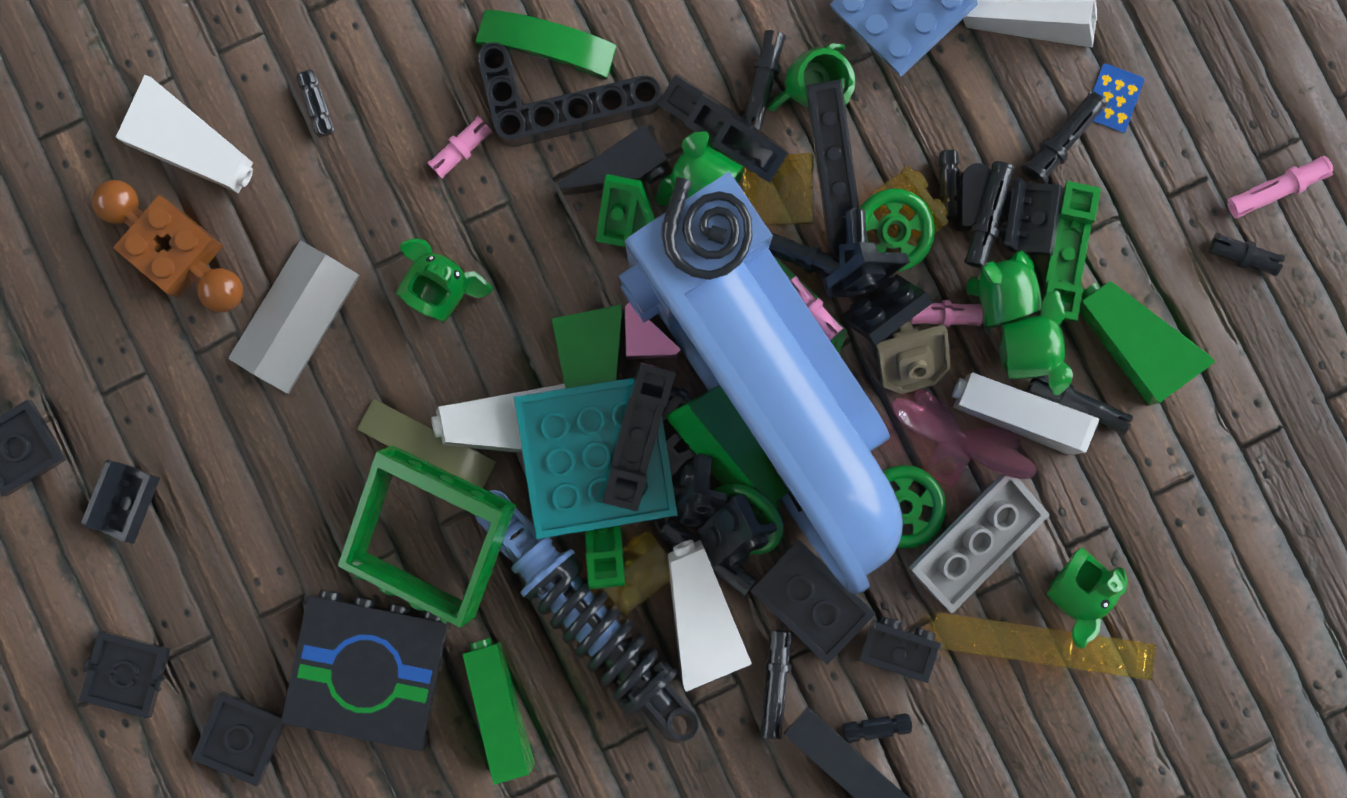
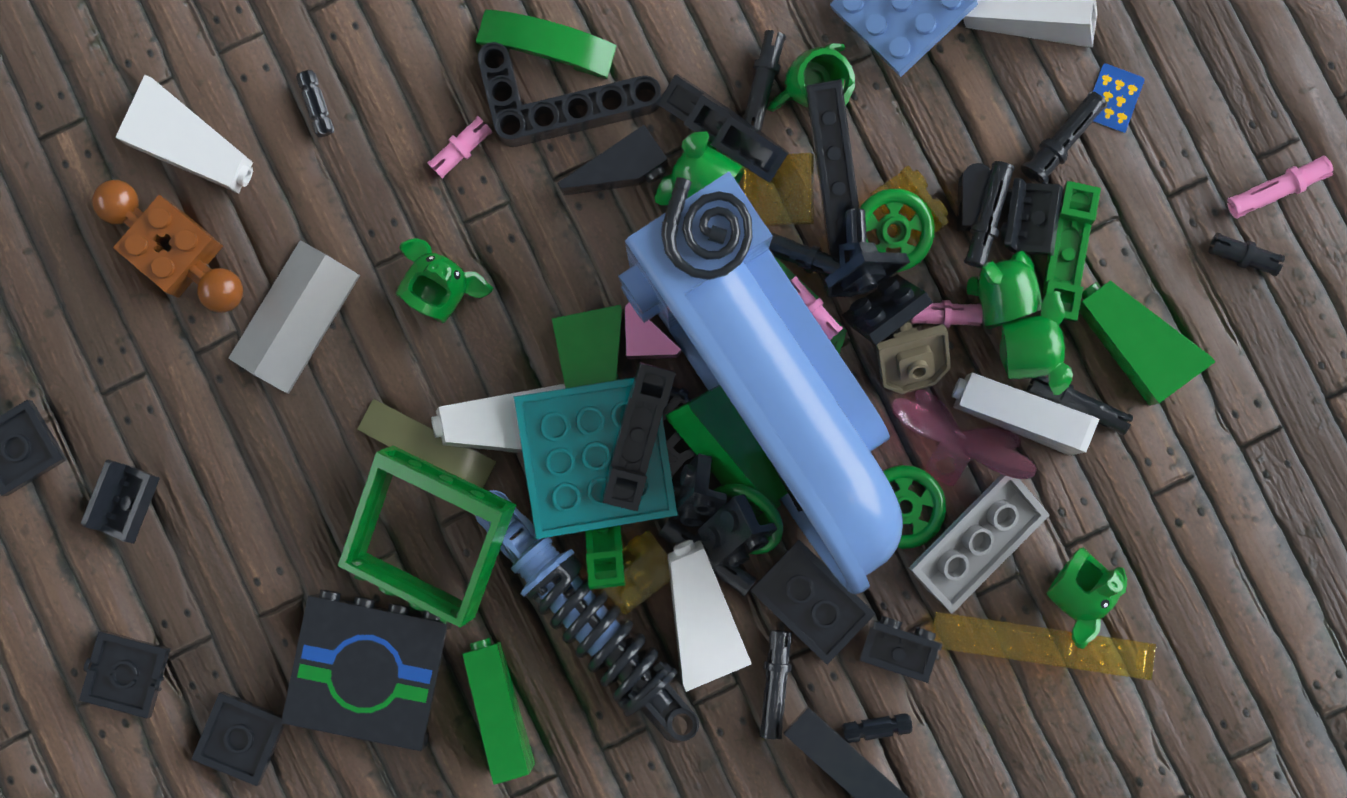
green wing [596,174,655,247] -> none
black axle [939,150,961,218] -> none

